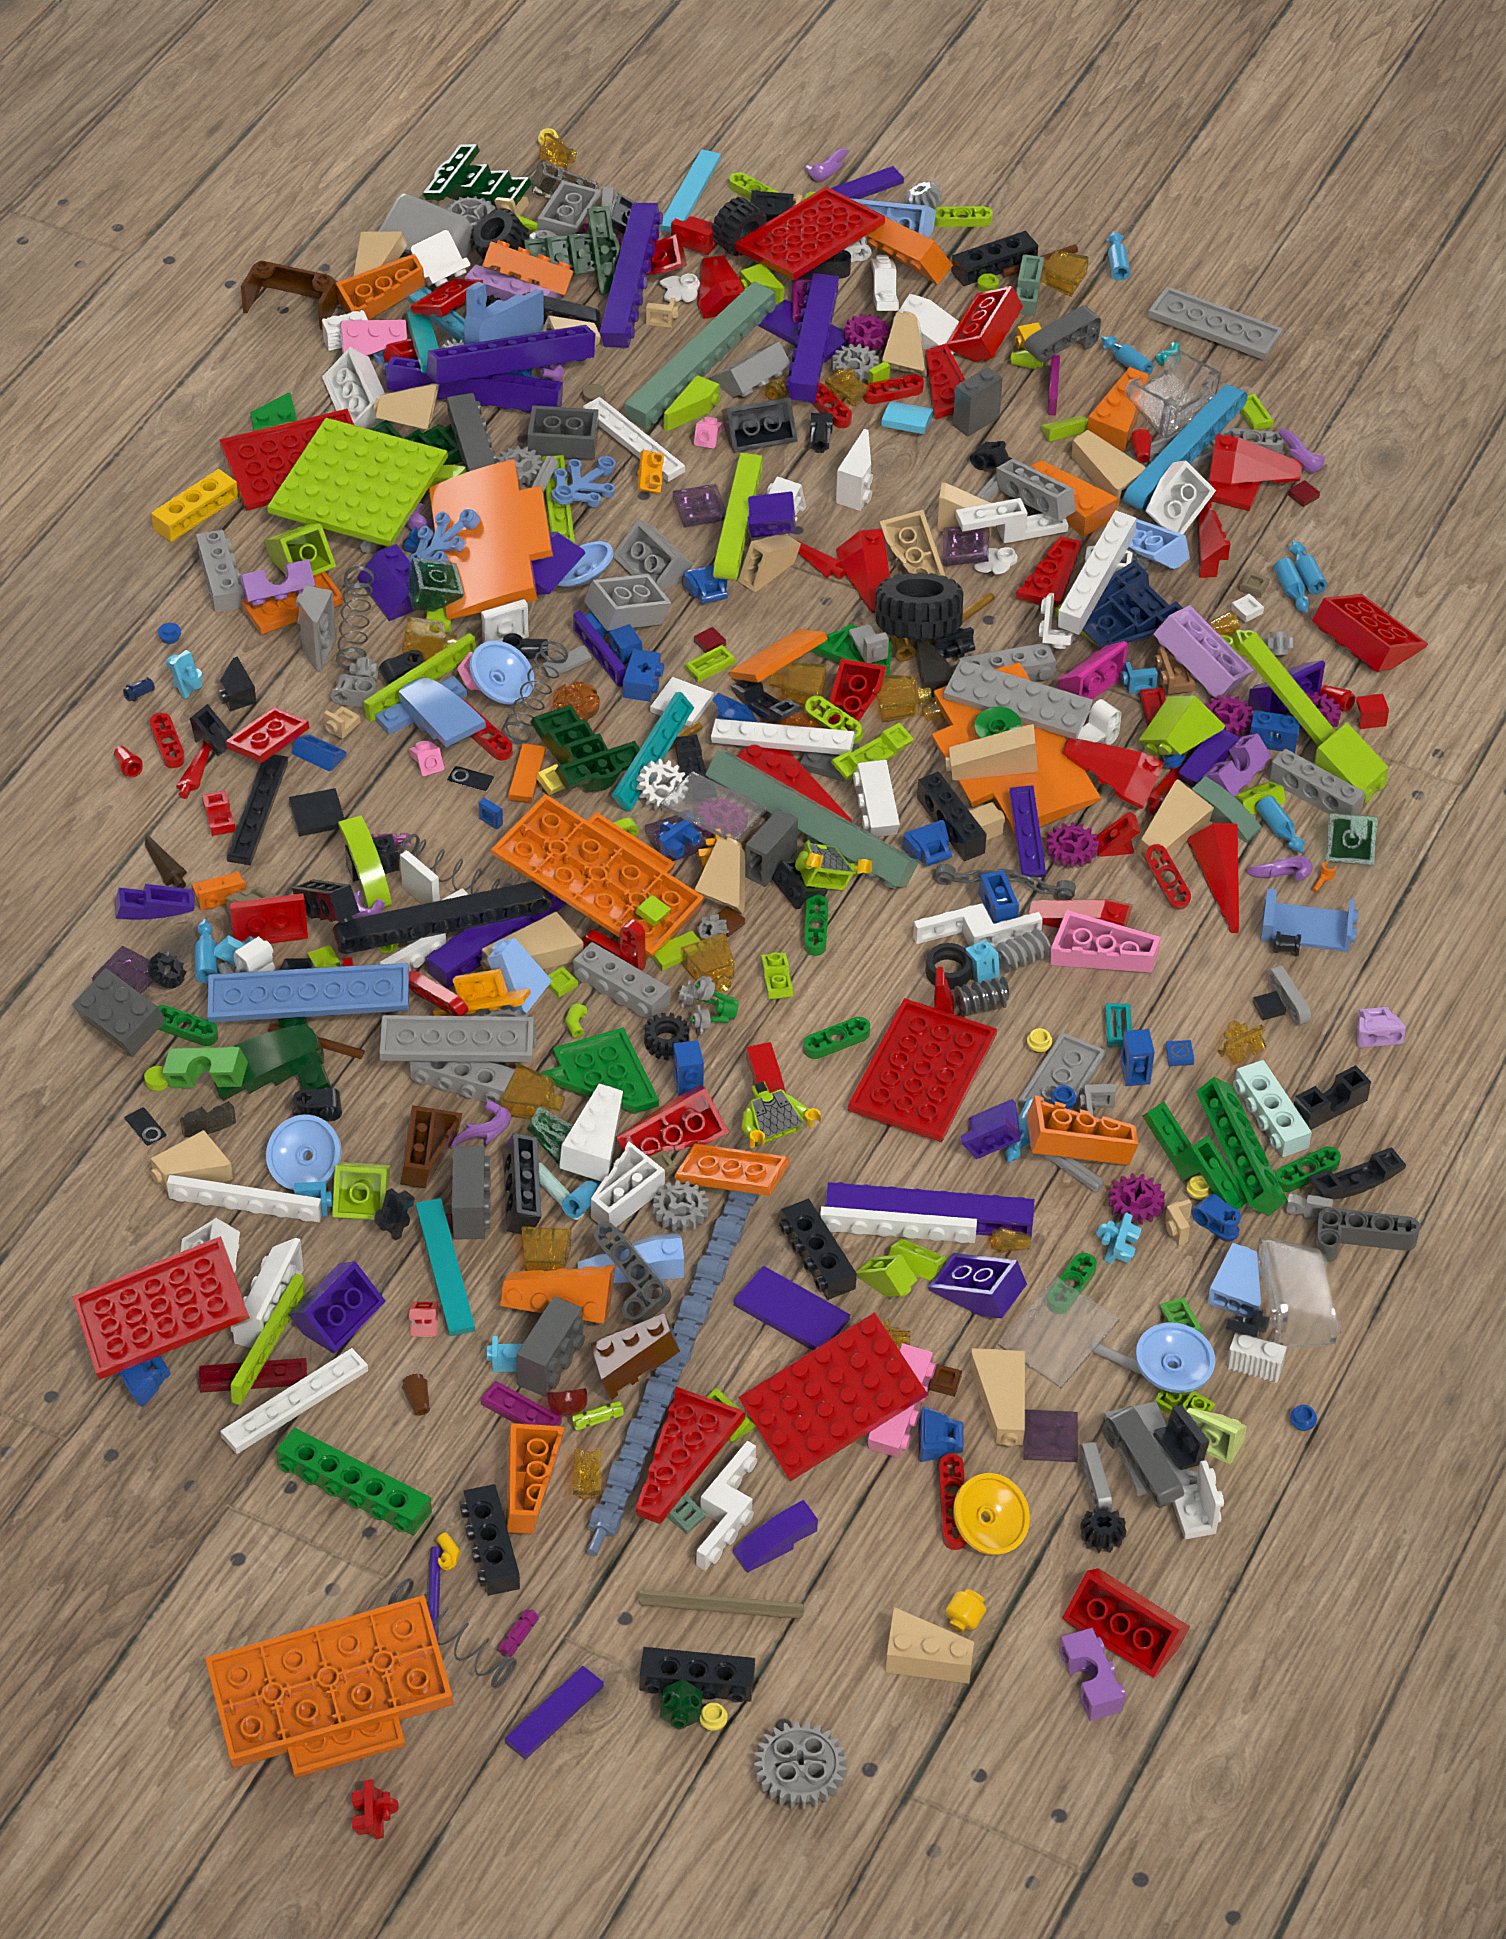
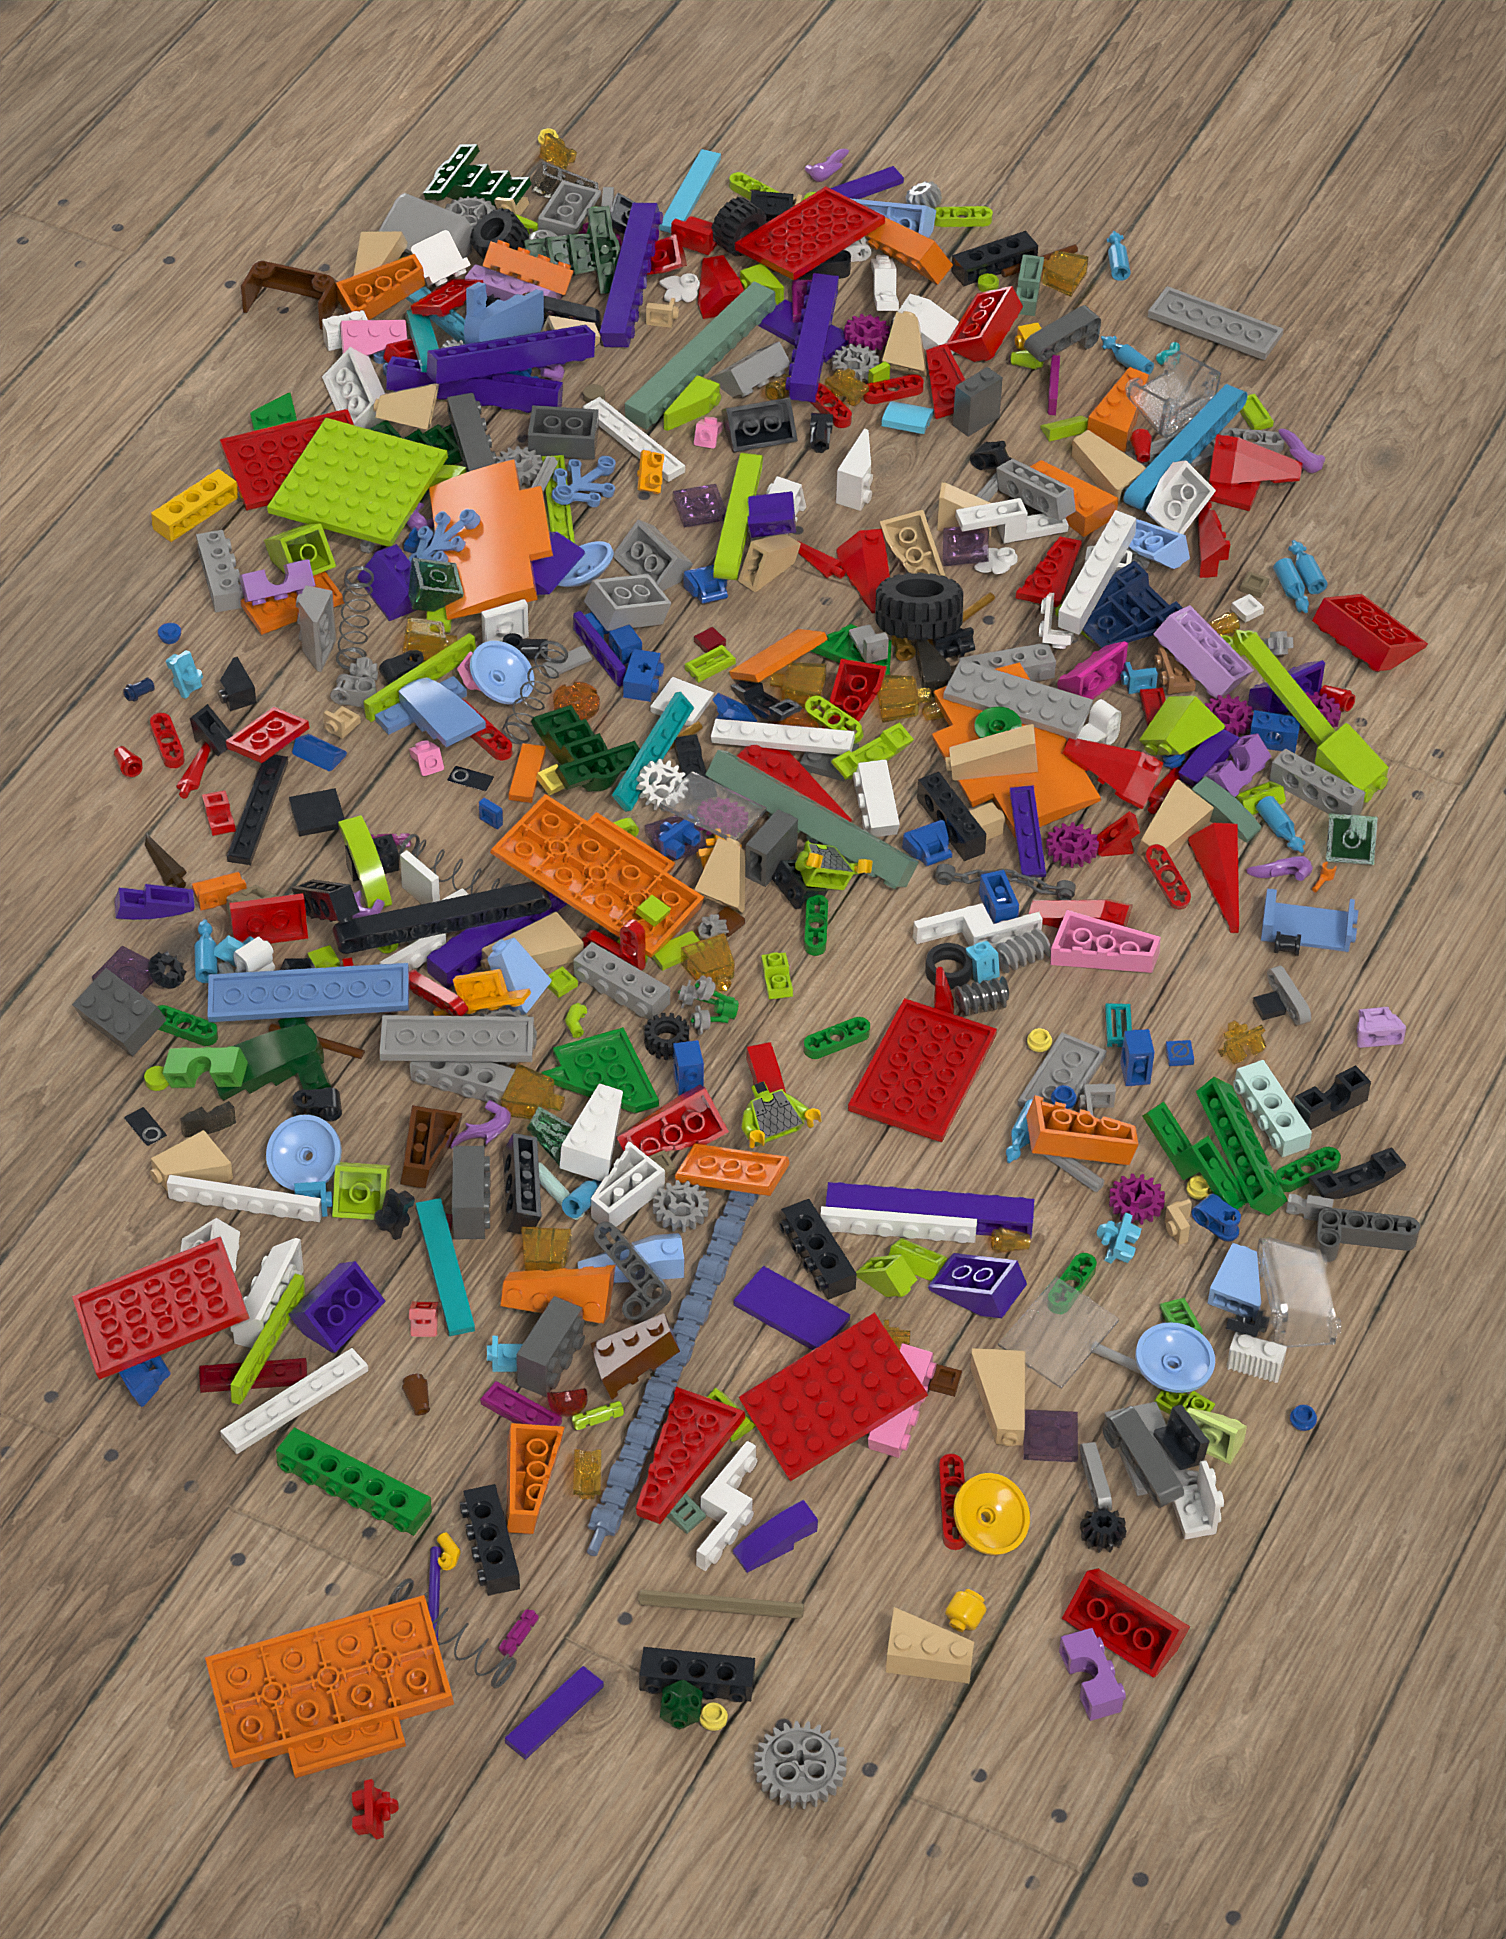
blue piece [919,1407,964,1462] -> none
dark purple bracket [961,1099,1021,1159] -> none
dark red tile [1288,480,1320,507] -> none
red panel [1356,693,1389,729] -> none

